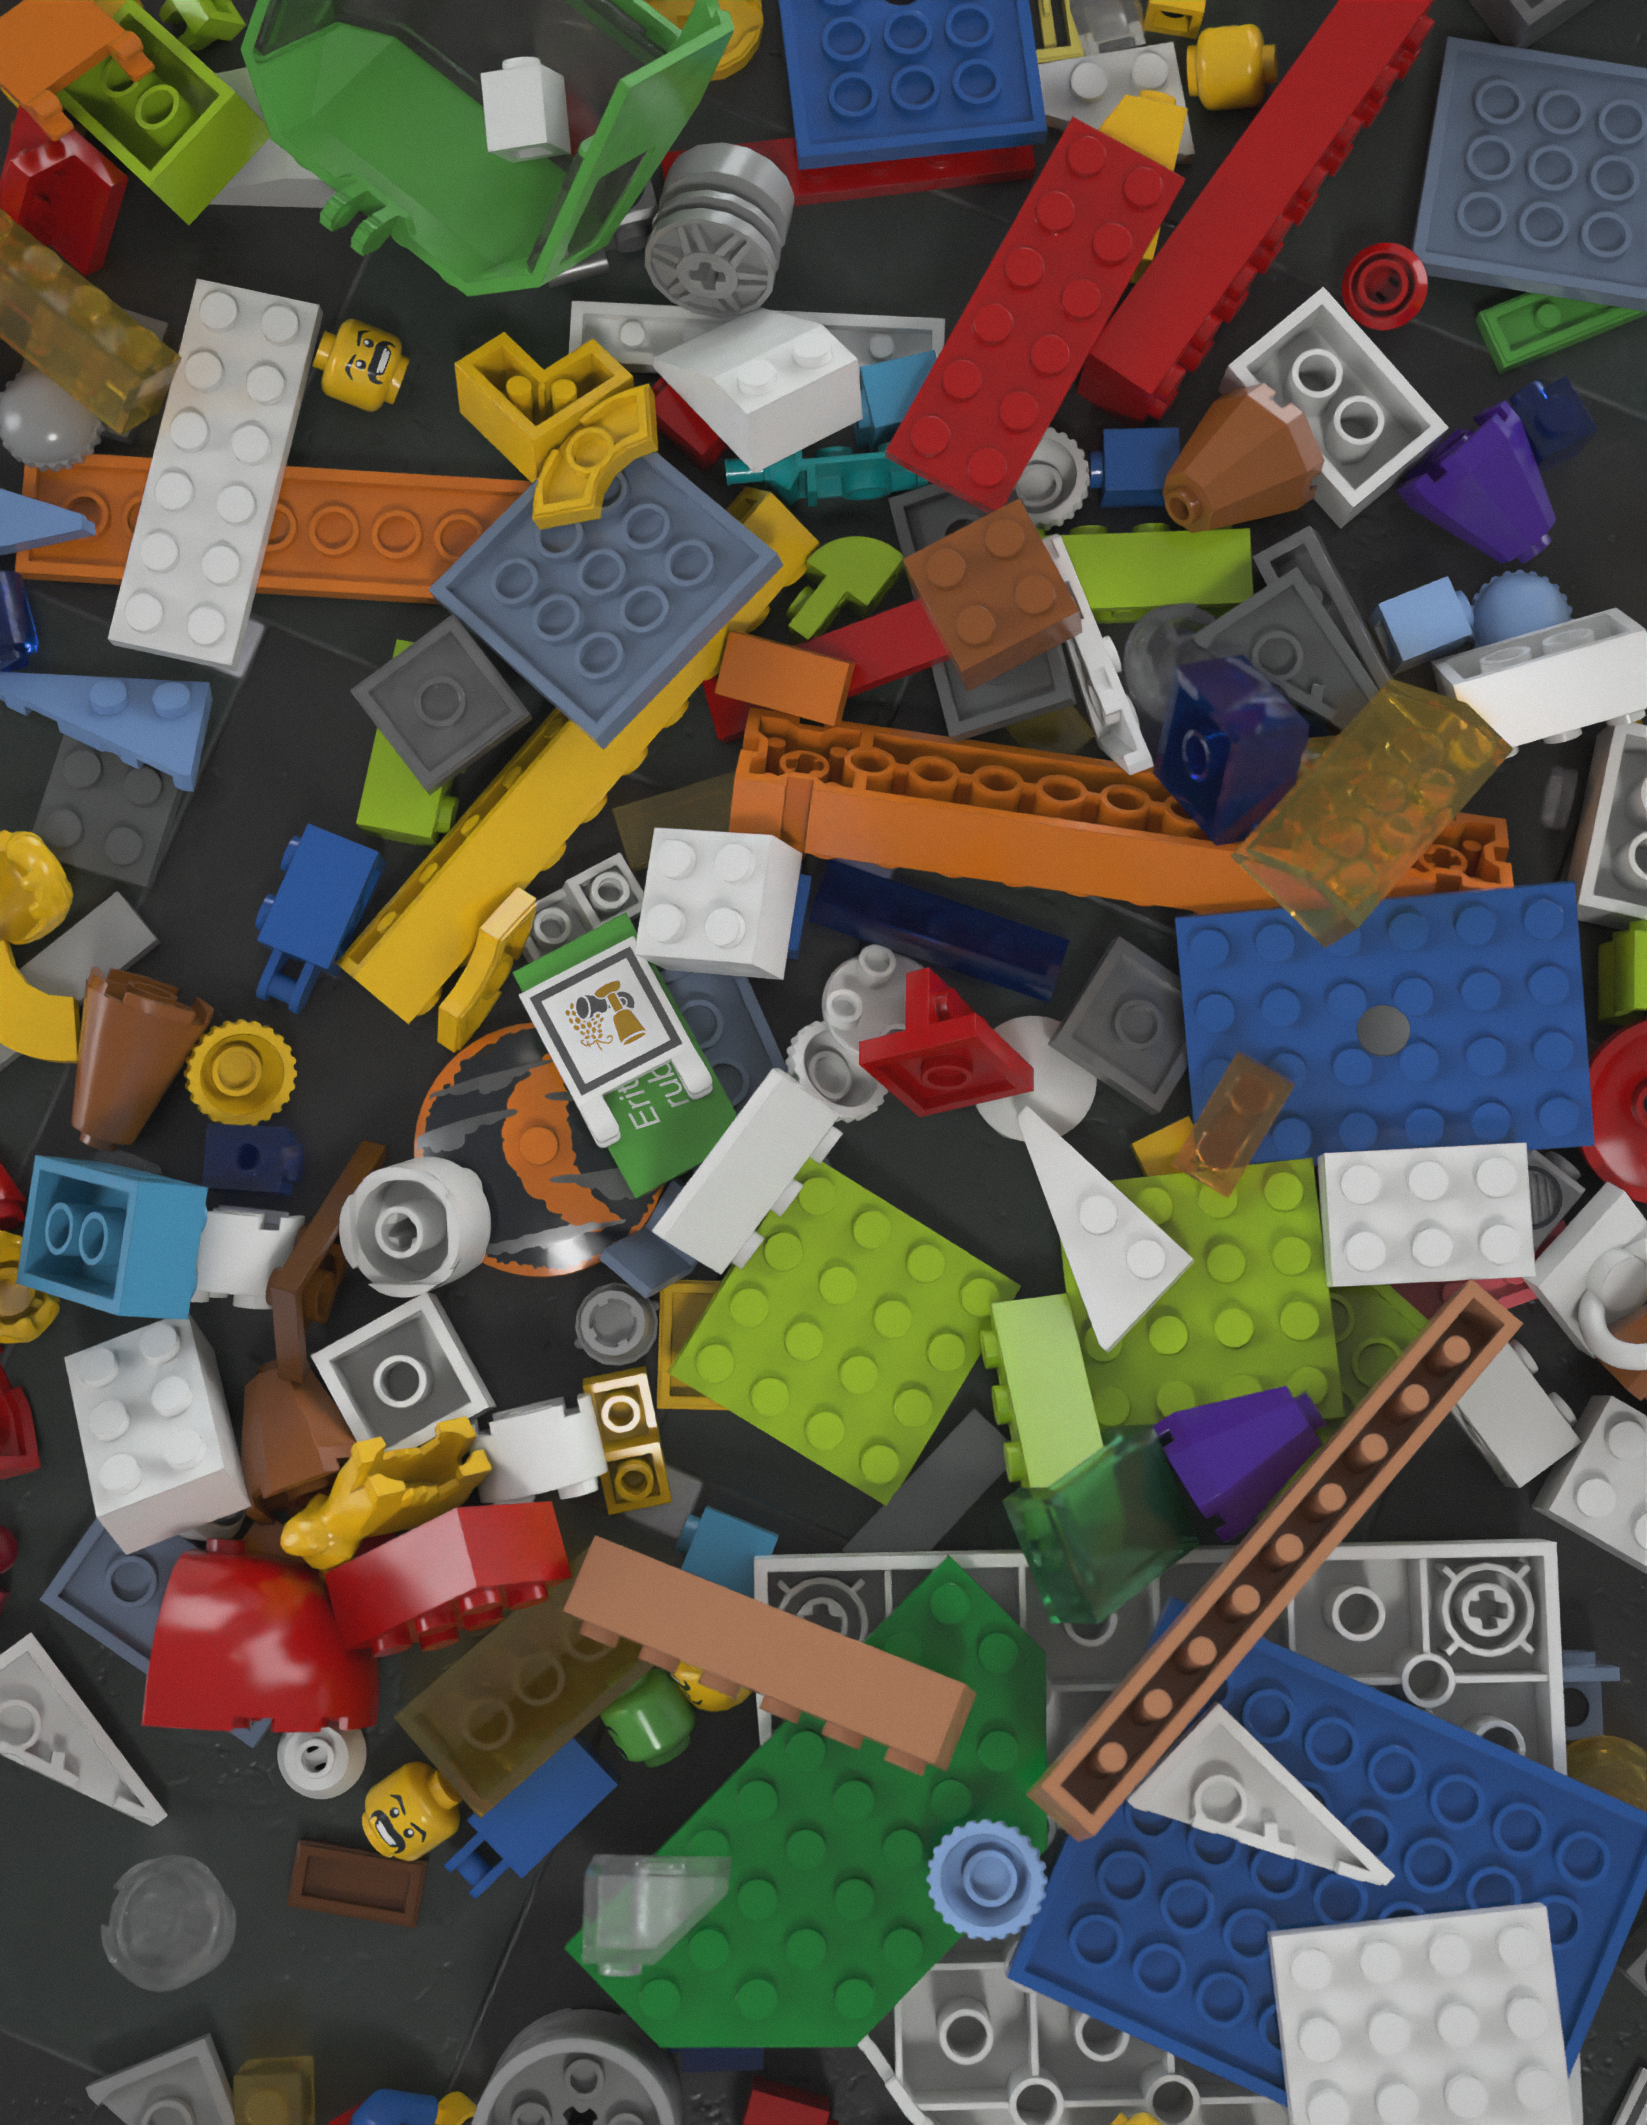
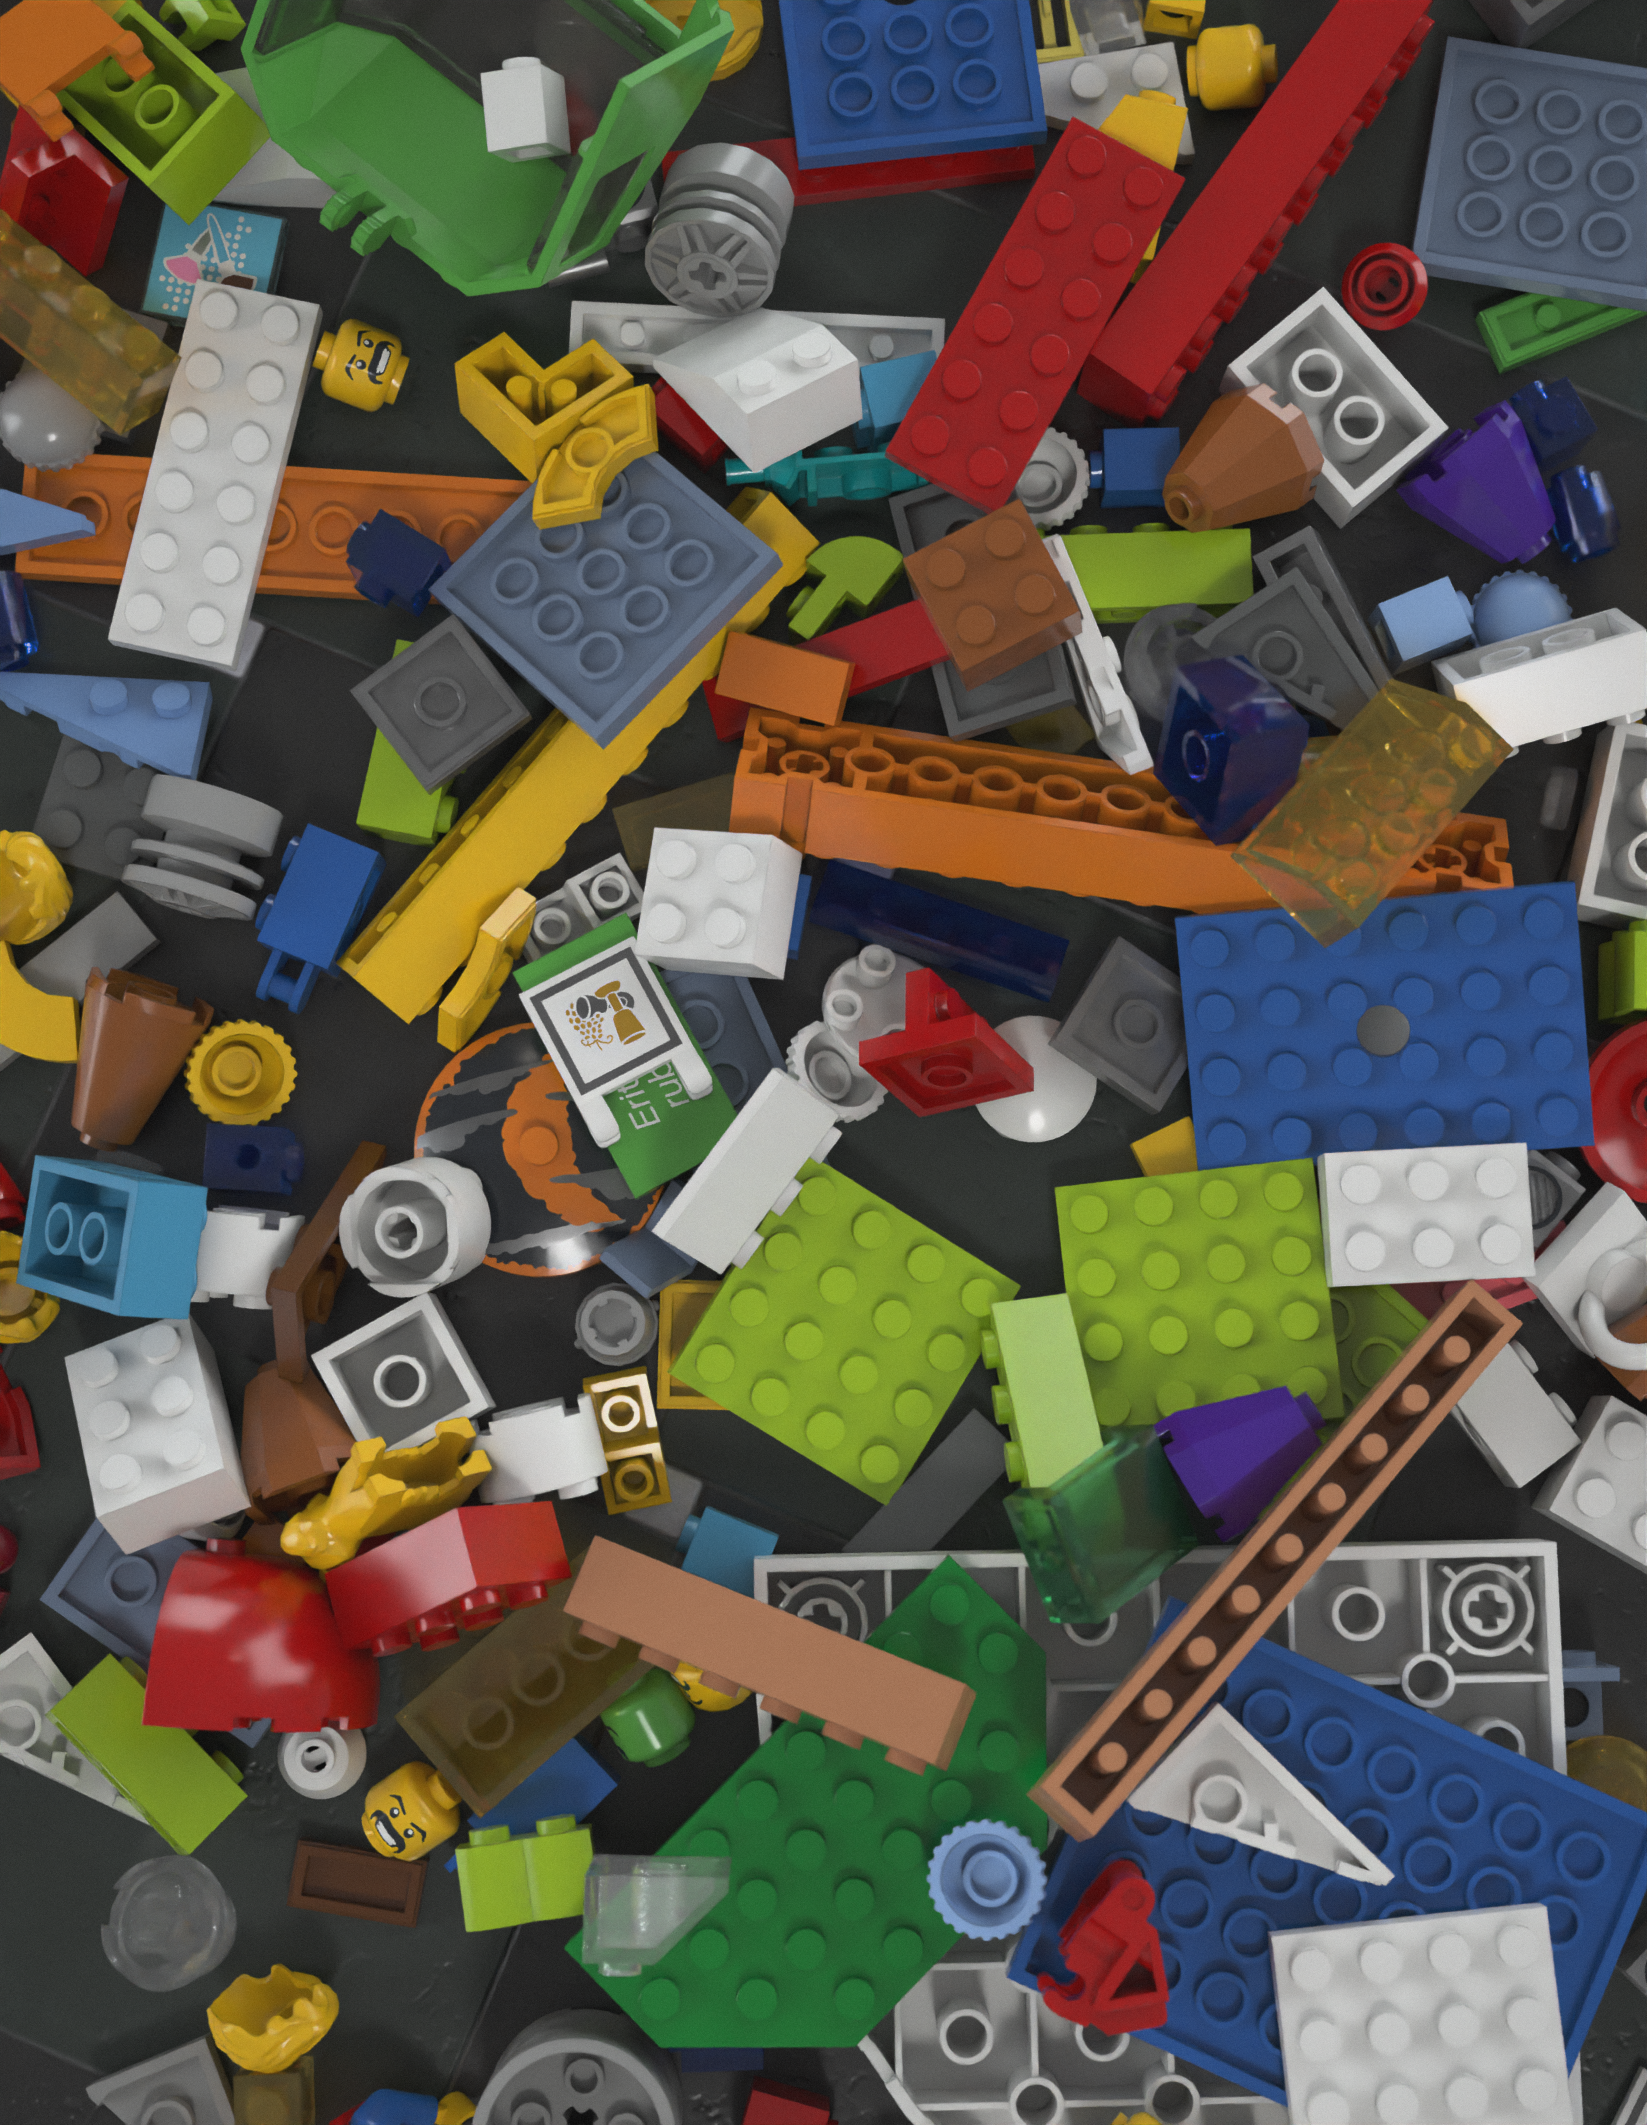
white wing [1016,1106,1194,1353] -> none
clear orange plate [1171,1050,1295,1198] -> none
none -> lime brick [45,1654,248,1856]
none -> light grey wheel [121,774,284,921]
none -> medium azure tile [139,202,290,328]
none -> yellow hair [207,1964,339,2074]
none -> clear blue brick [345,509,452,617]
none -> lime brick [455,1814,602,1932]
none -> red piece [1036,1858,1170,2036]
none -> clear blue brick [1546,465,1621,564]

